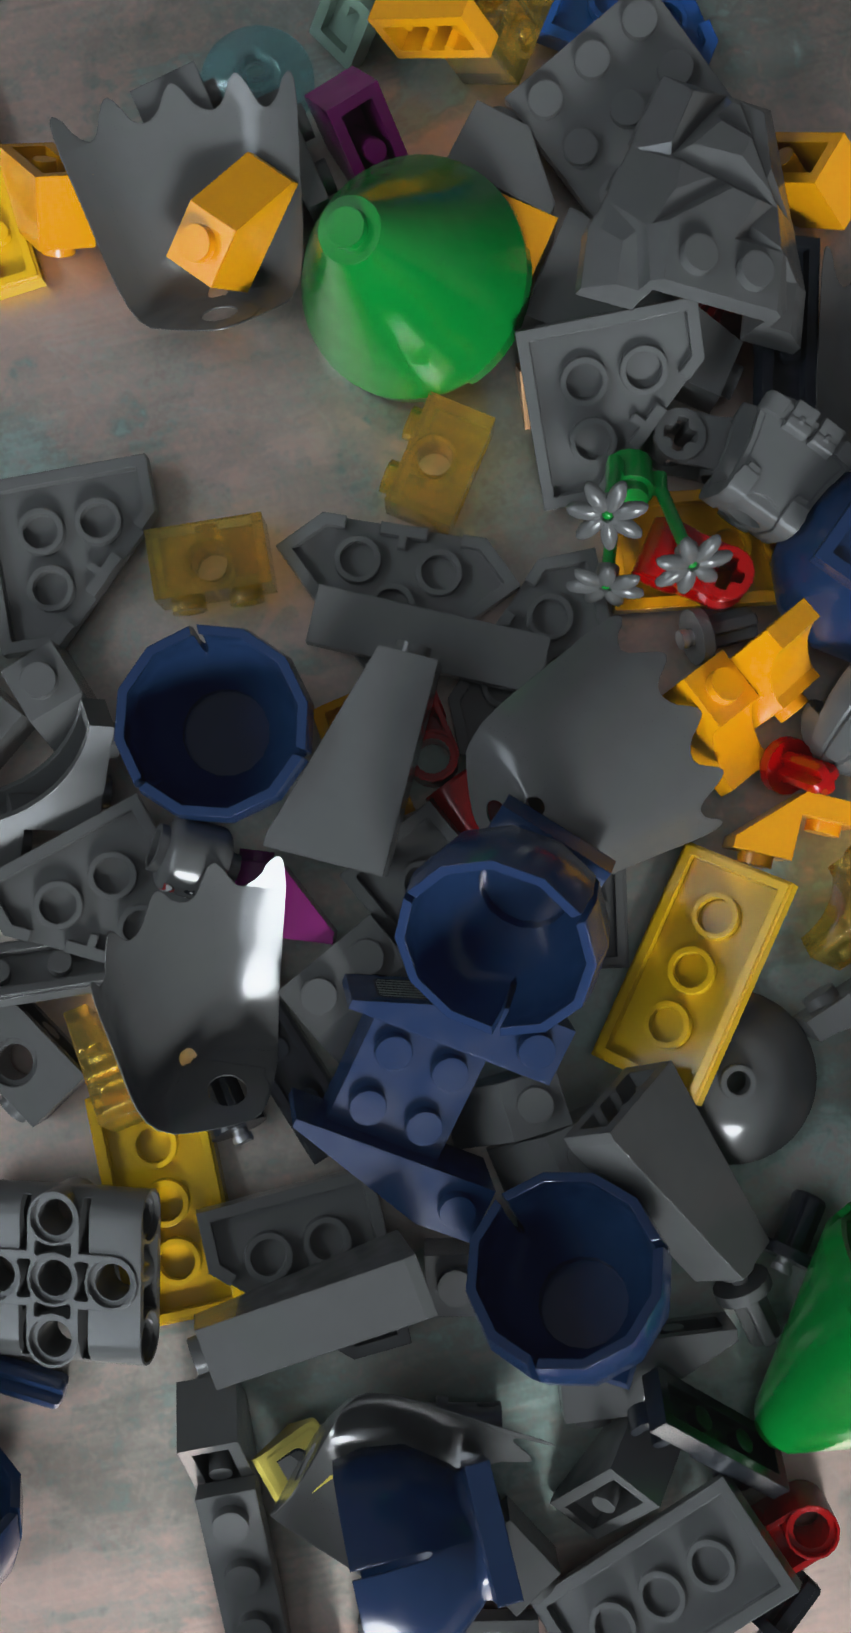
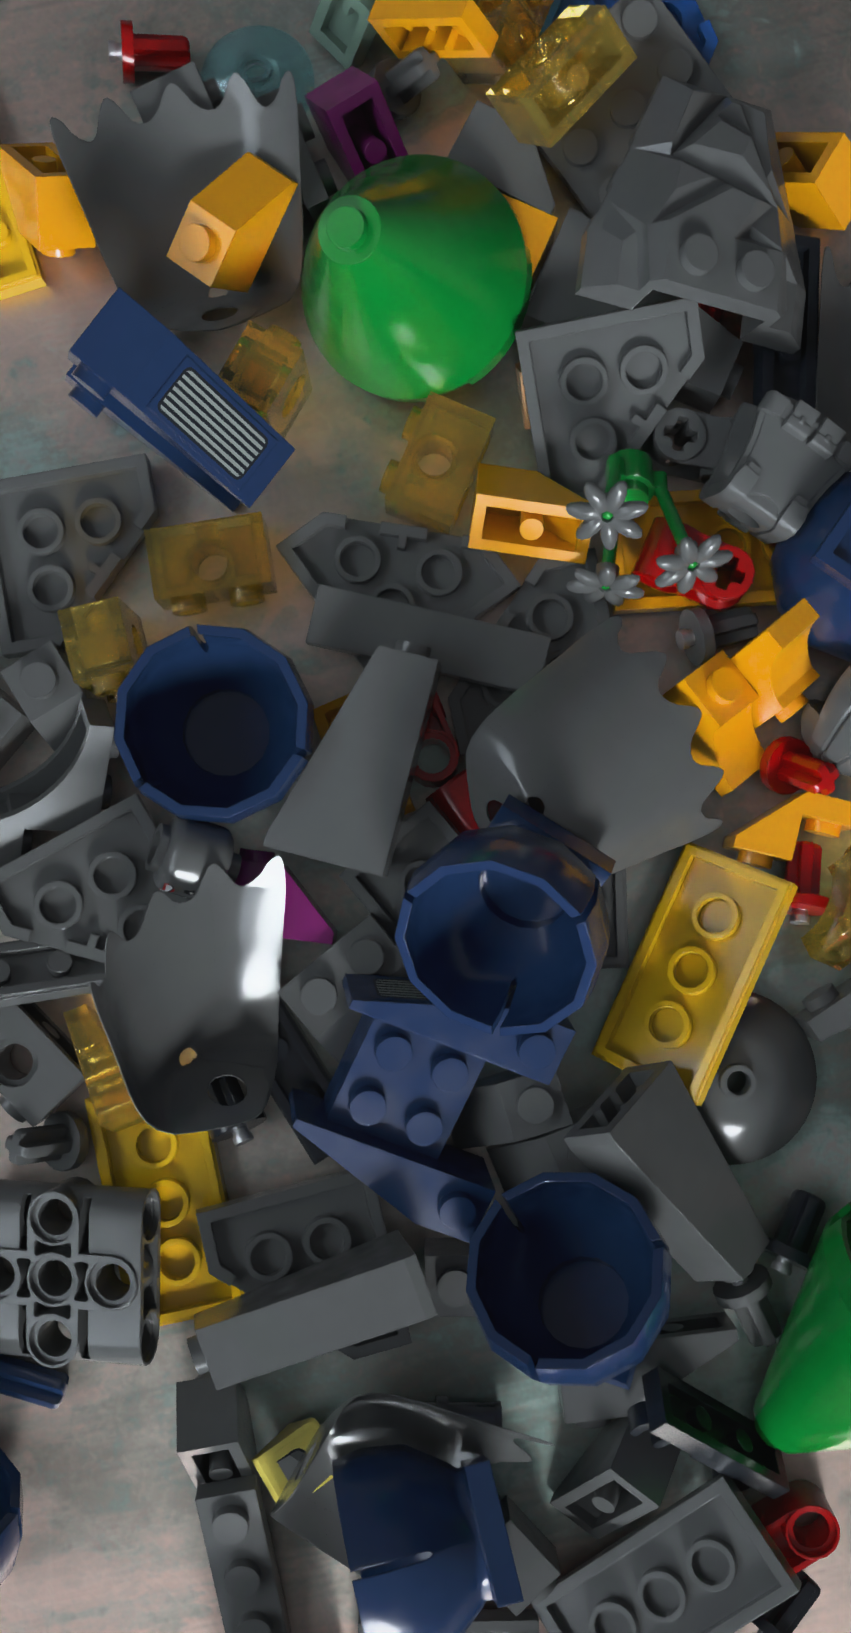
none -> dark grey piece [5,1110,89,1171]
none -> clear yellow brick [57,596,148,703]
none -> dark blue wedge [65,287,296,512]
none -> red piece [108,20,191,84]
none -> clear yellow brick [218,320,313,439]
none -> dark grey piece [369,46,440,120]
none -> light orange slope [468,463,591,564]
none -> clear yellow brick [485,5,638,148]
none -> red piece [785,841,831,925]

